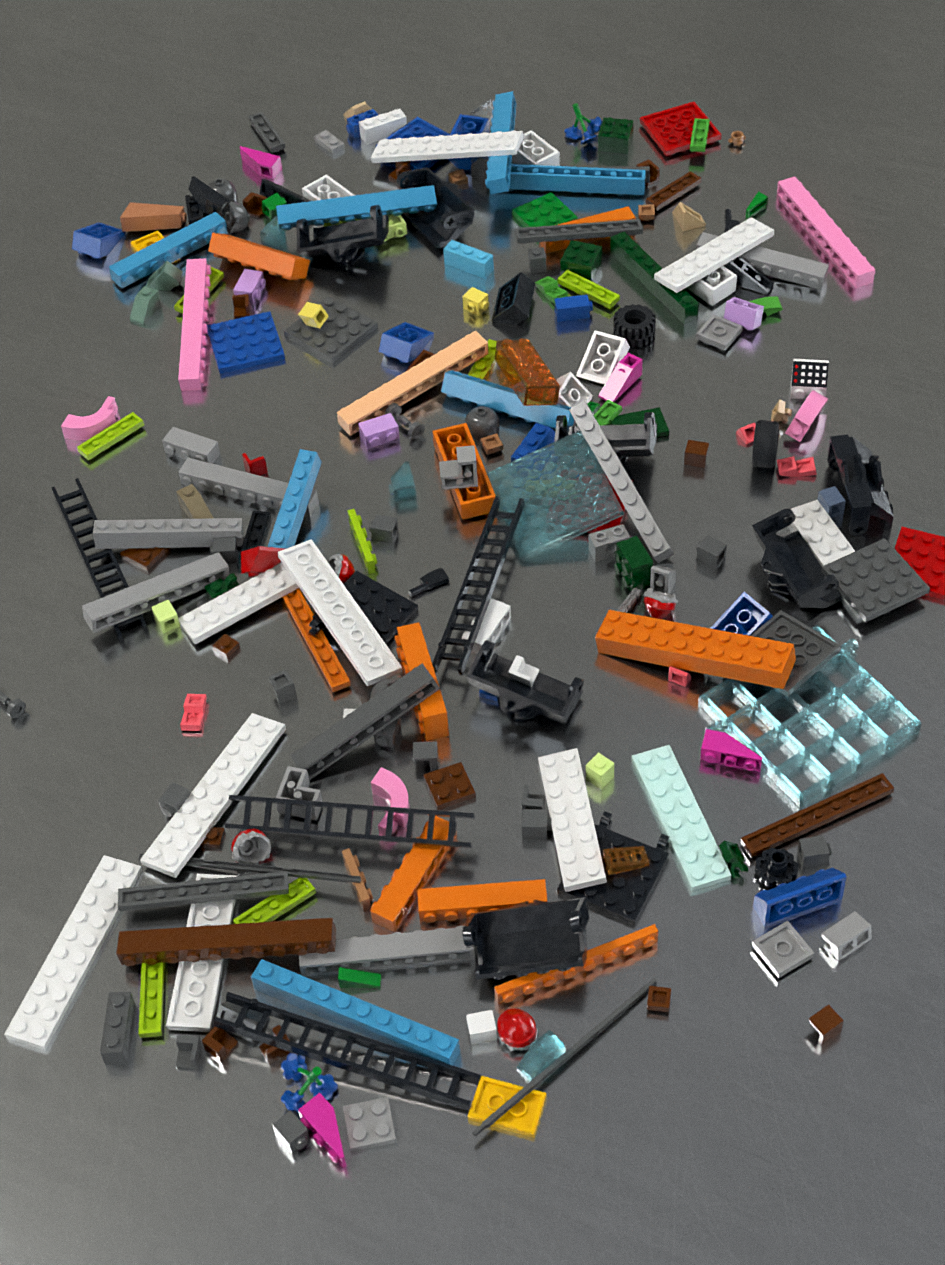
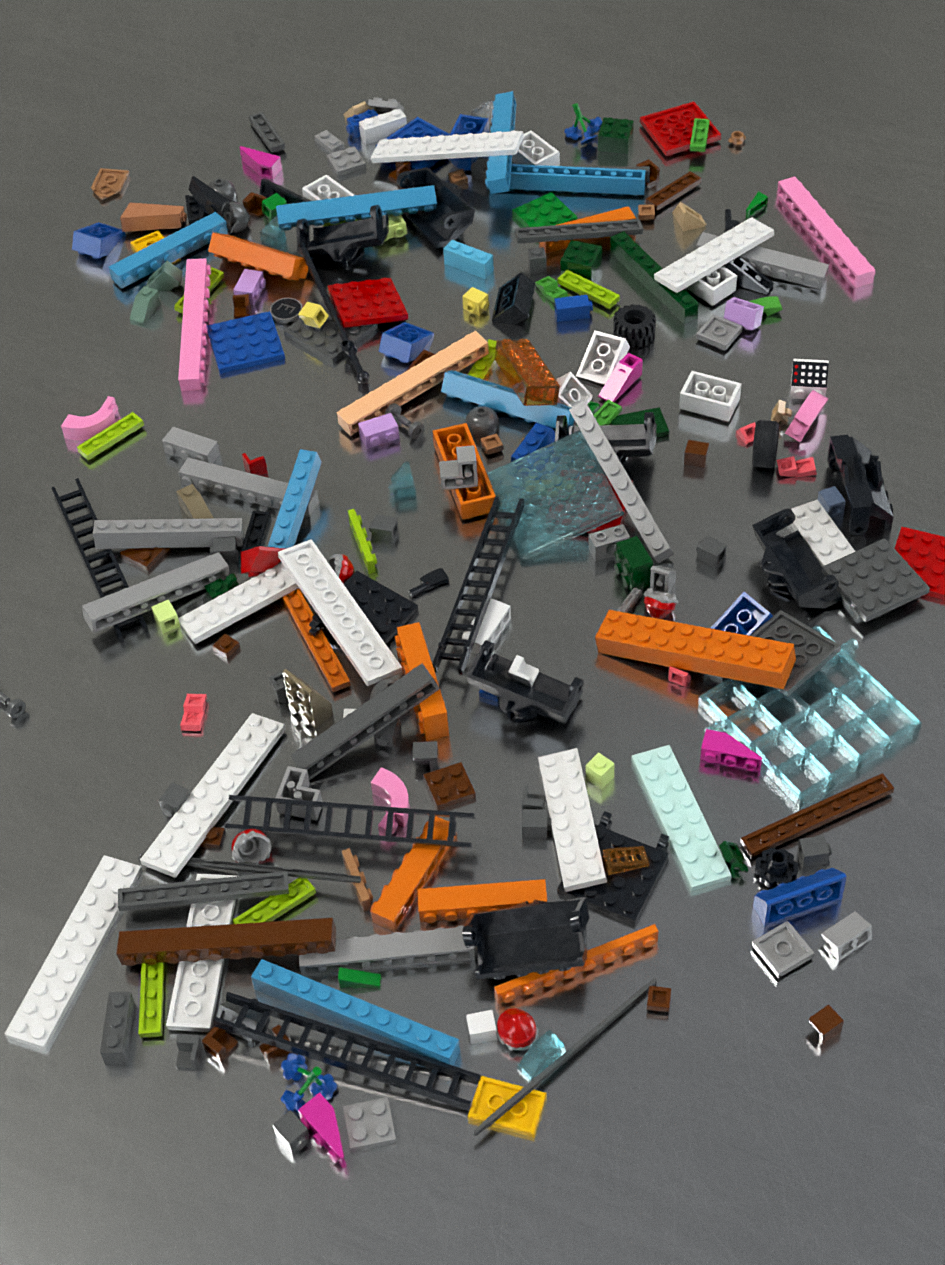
none -> medium nougat tile [91,168,130,200]
none -> tile [270,298,302,324]
none -> dark tan slope [283,669,333,729]
none -> black bar [298,242,370,384]
none -> light grey plate [326,146,366,177]
none -> red plate [328,278,408,328]
none -> light grey plate [368,97,404,113]
none -> white brick [679,371,741,422]

